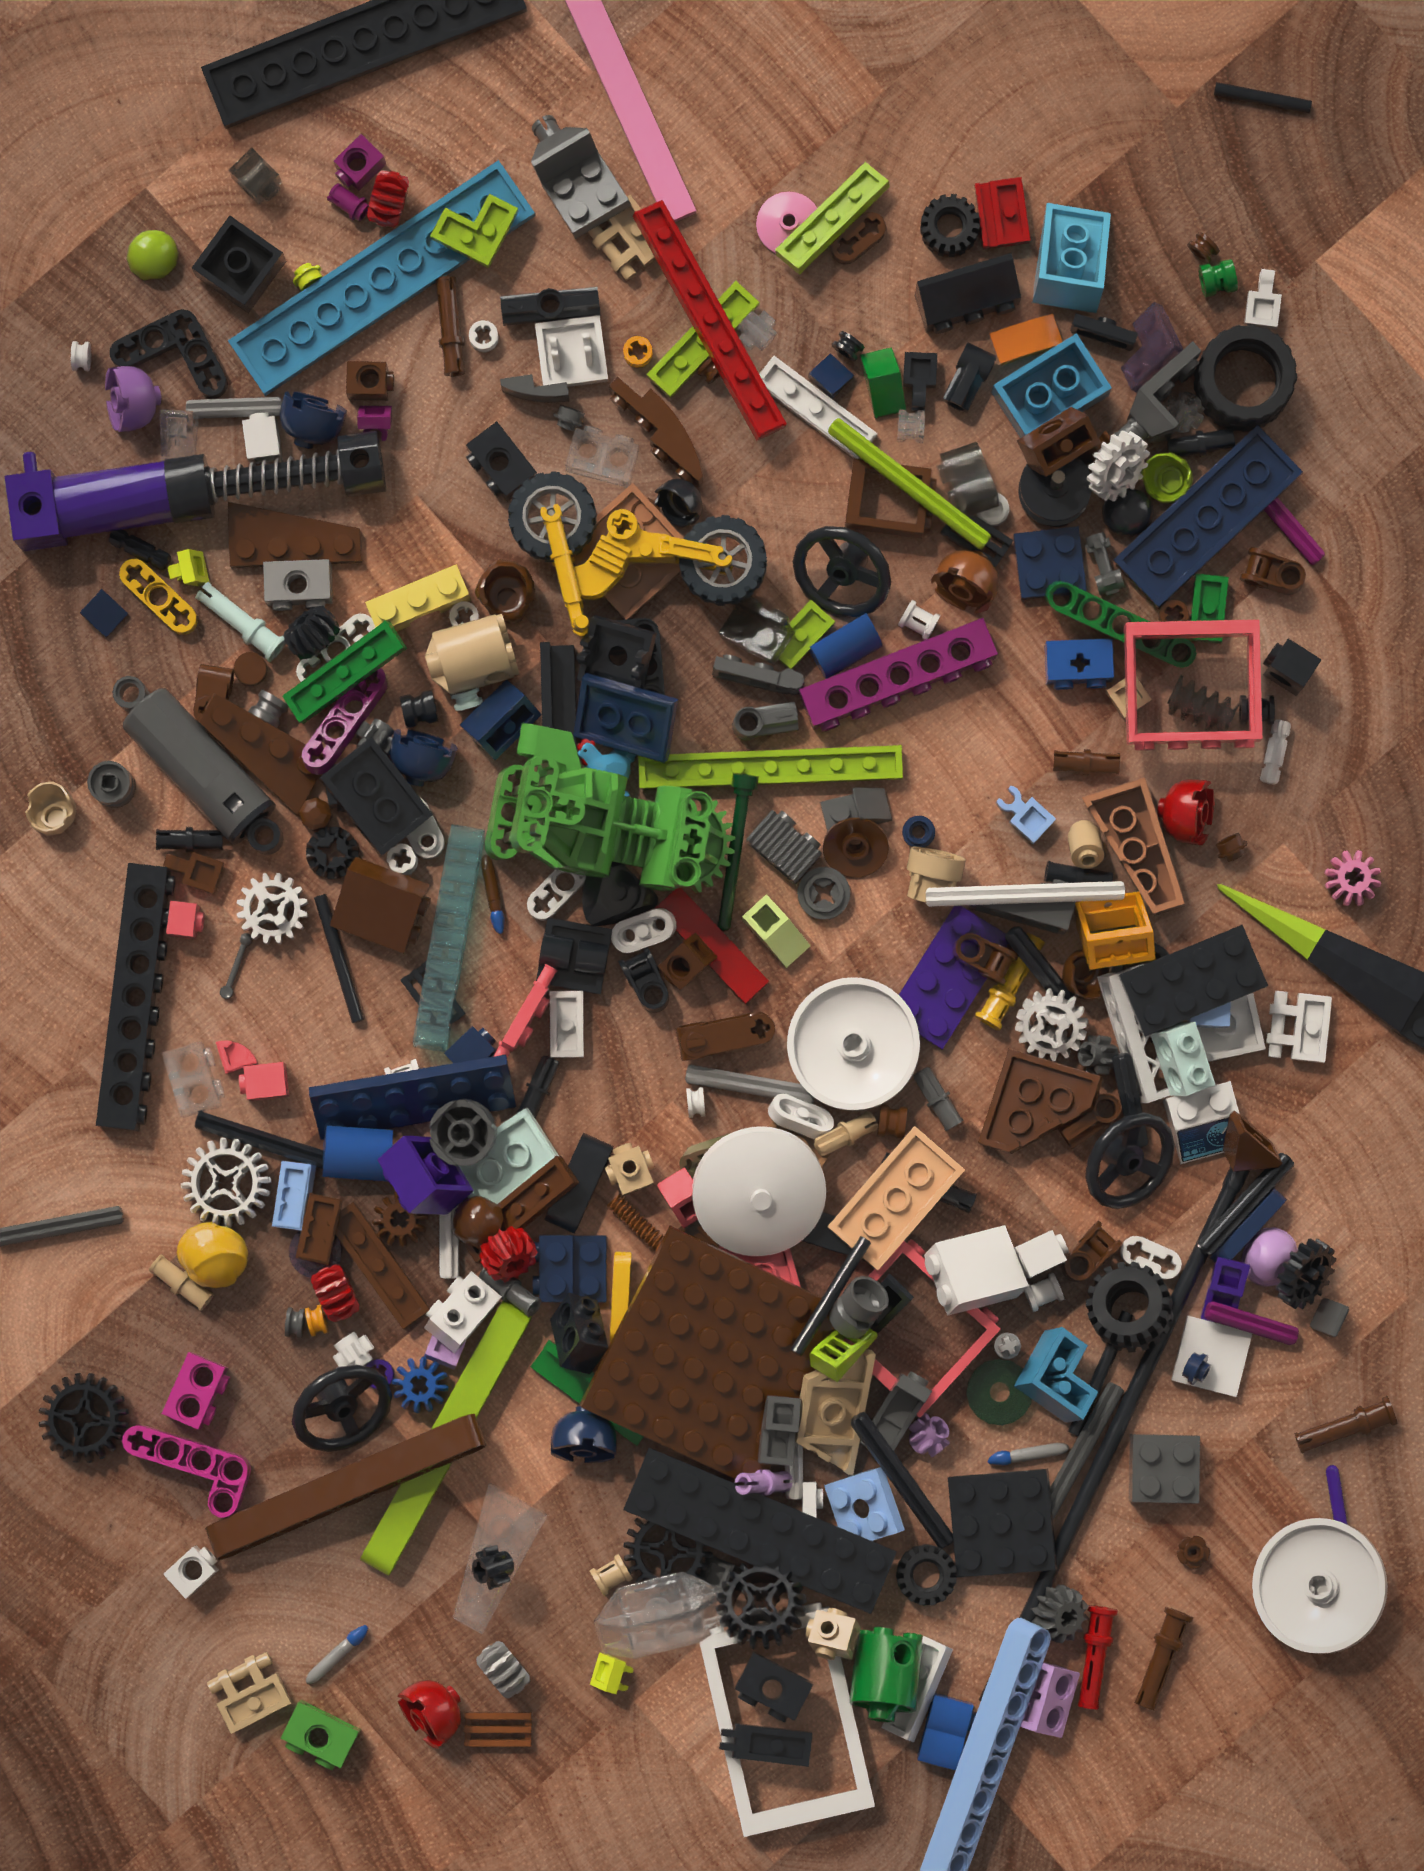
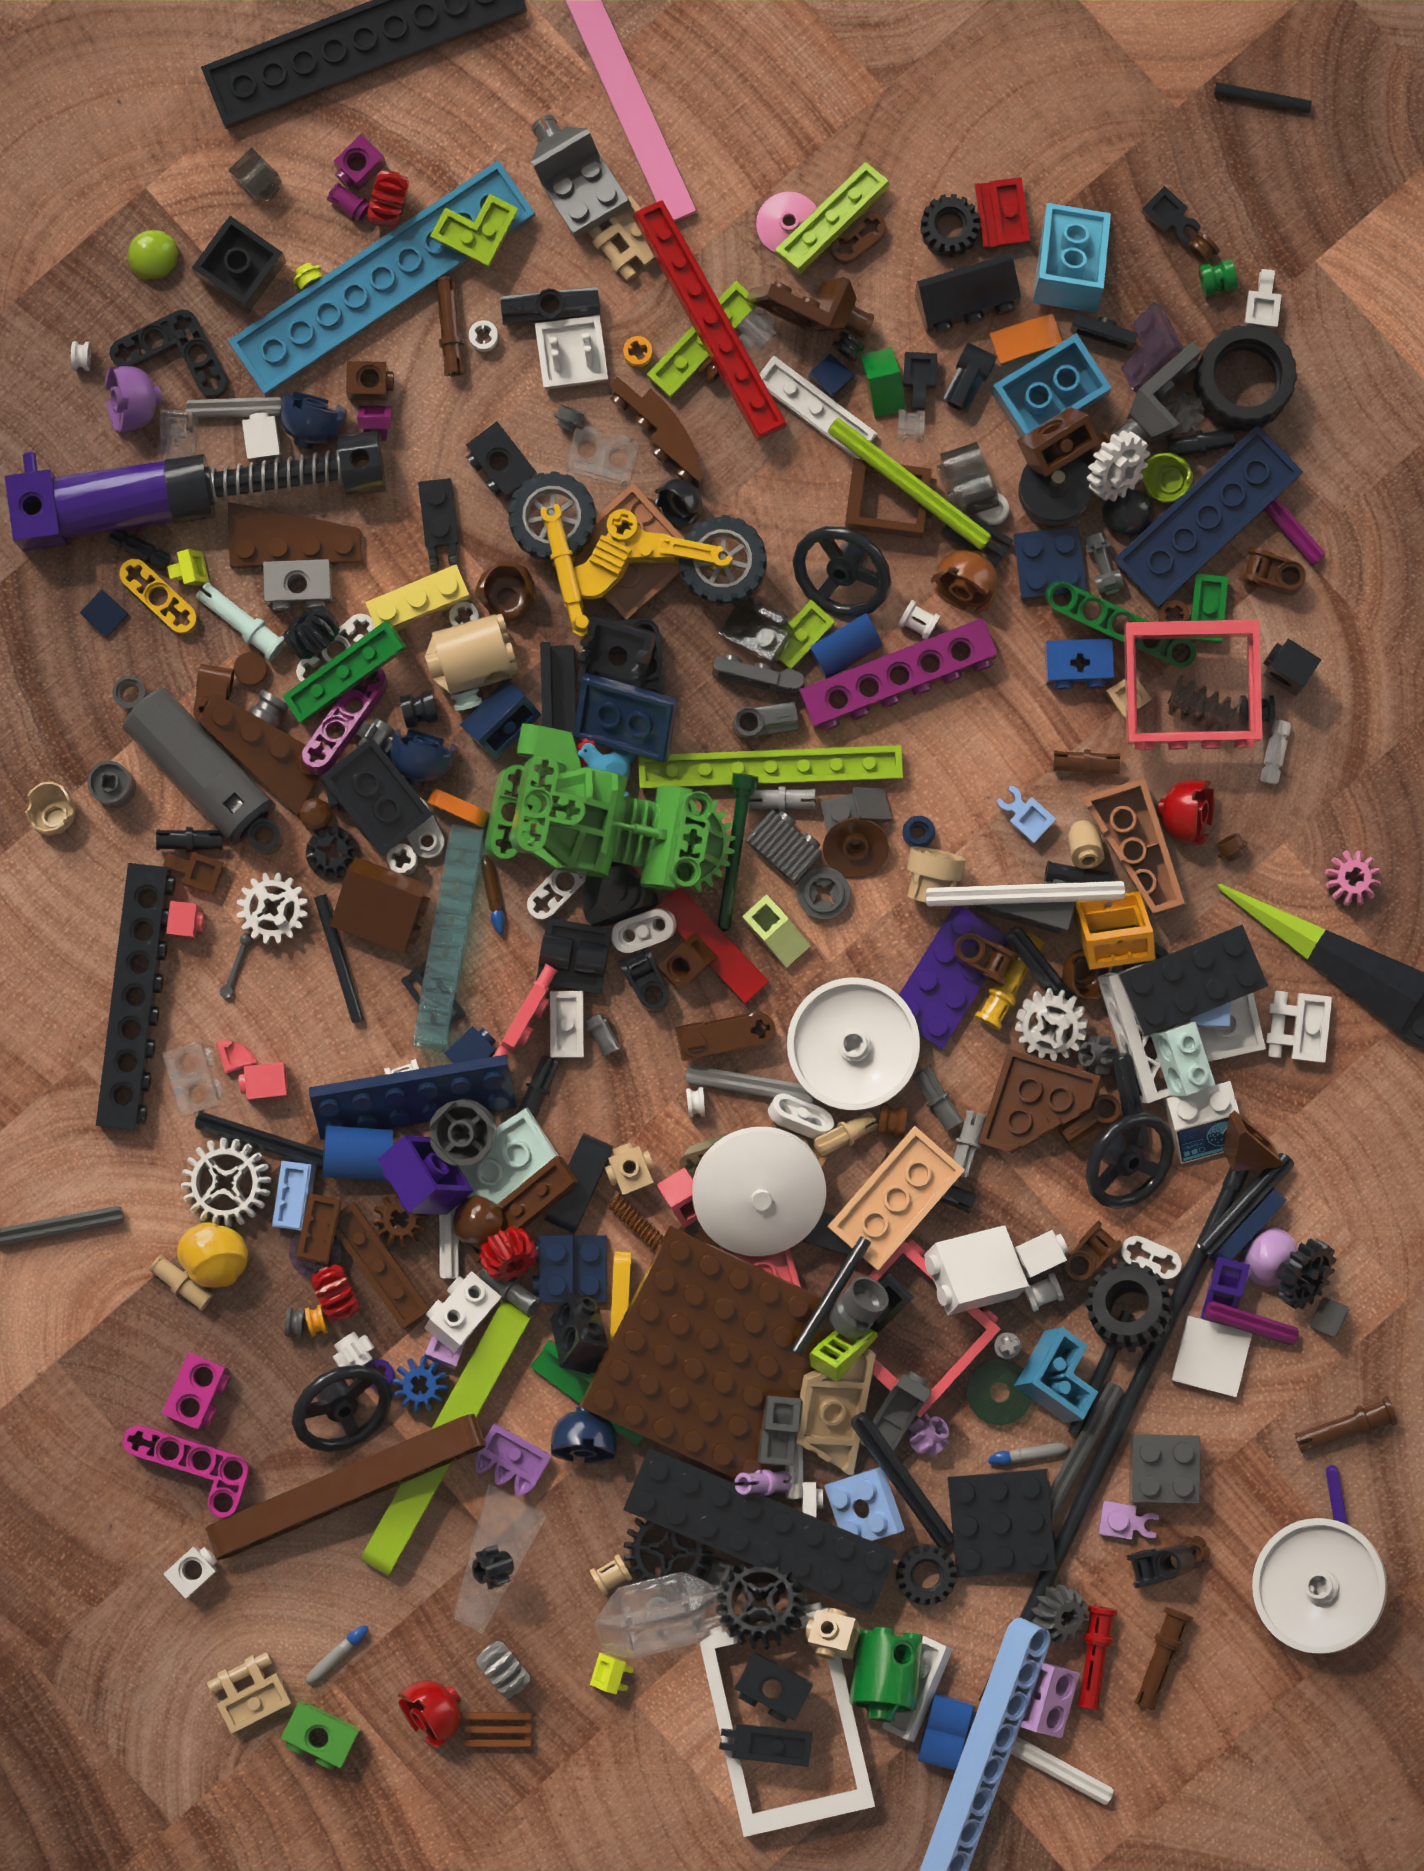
black gear [39,1373,129,1463] -> none
dark grey slope [500,374,570,403] -> none
dark blue plate [1182,1352,1211,1385] -> none
none -> black hinge [418,478,459,572]
none -> orange beam [427,788,490,829]
none -> medium lavender plate [475,1423,552,1496]
none -> flat silver pin [585,1012,621,1057]
none -> reddish brown plate [746,277,874,338]
none -> light grey pin [749,786,816,813]
none -> light grey axle [953,1110,986,1178]
none -> white axle [1010,1736,1114,1805]
none -> lavender plate [1098,1501,1159,1539]
none -> black piece [1126,1545,1195,1588]
none -> black plate [1141,186,1201,245]

